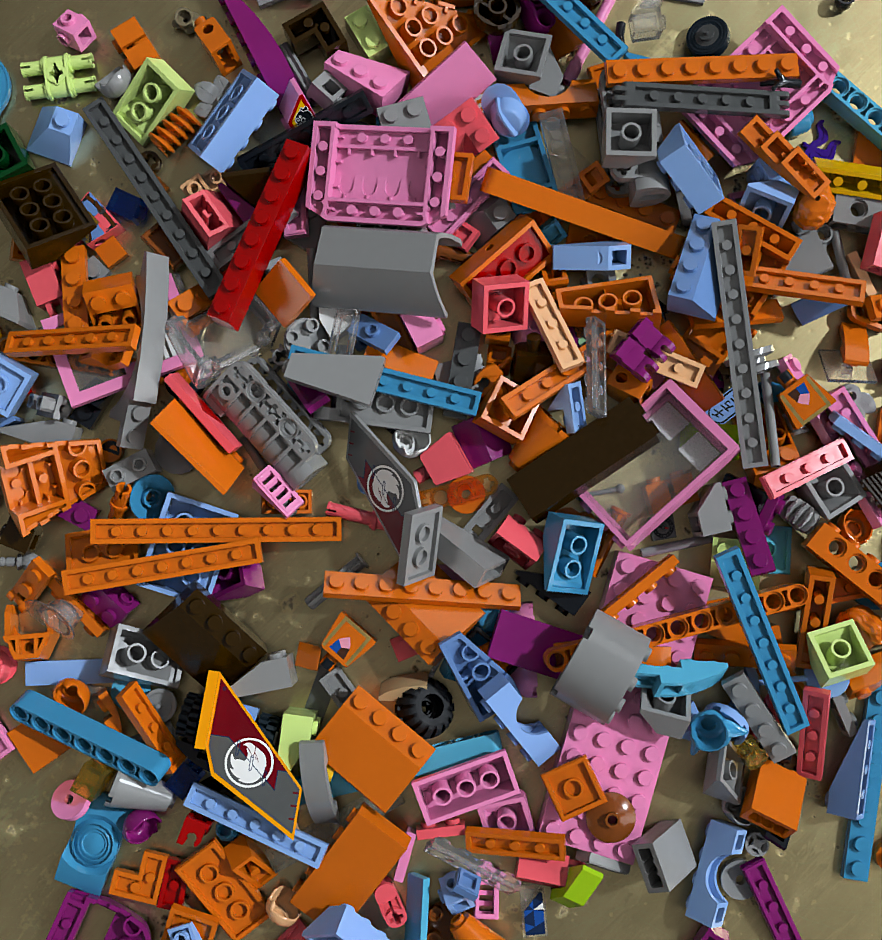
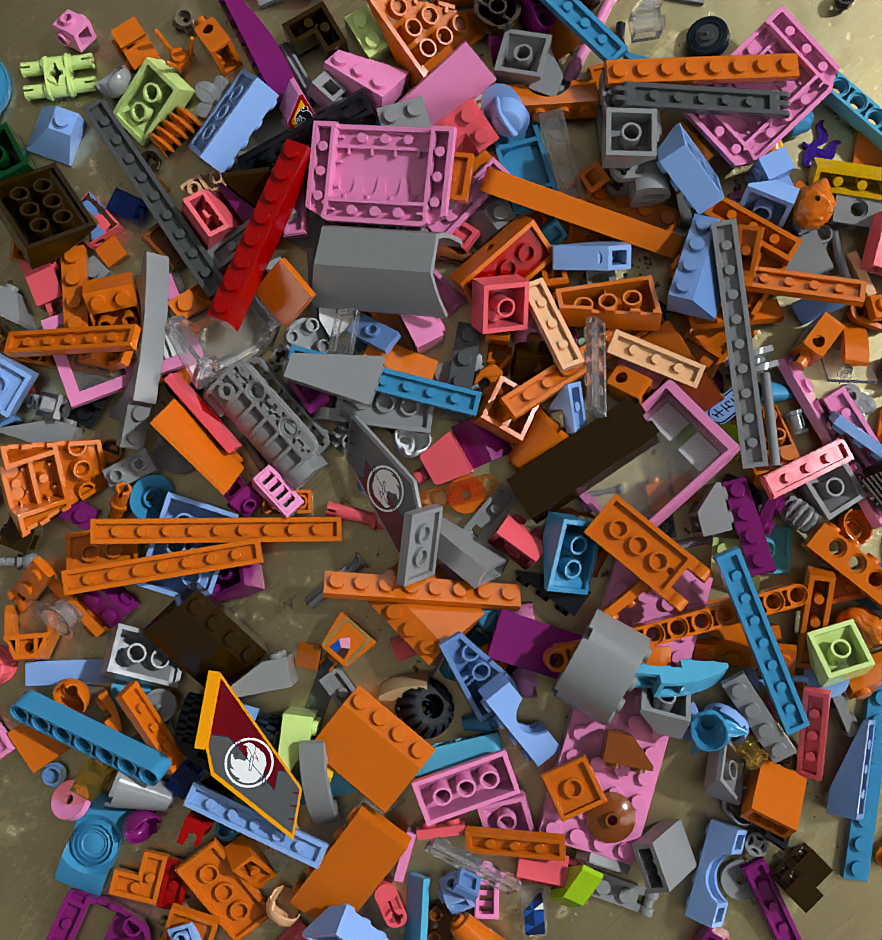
magenta legs [609,317,676,383] -> none
orange slope [737,115,831,200] -> none
black bar [760,68,802,91] -> none
orange torso [776,369,836,430] -> none
none -> medium blue plate [41,762,67,787]
none -> orange plant [153,28,195,74]
none -> magenta brick [223,476,264,517]
none -> light grey gear [330,423,349,453]
none -> bright pink tile [433,268,466,318]
none -> dark azure cone [462,713,498,732]
none -> orange hinge [584,494,713,612]
none -> light grey plate [591,868,659,917]
none -> dark orange slope [600,727,654,774]
none -> dark brown brick [772,842,833,913]
none -> orange torso [790,312,845,371]

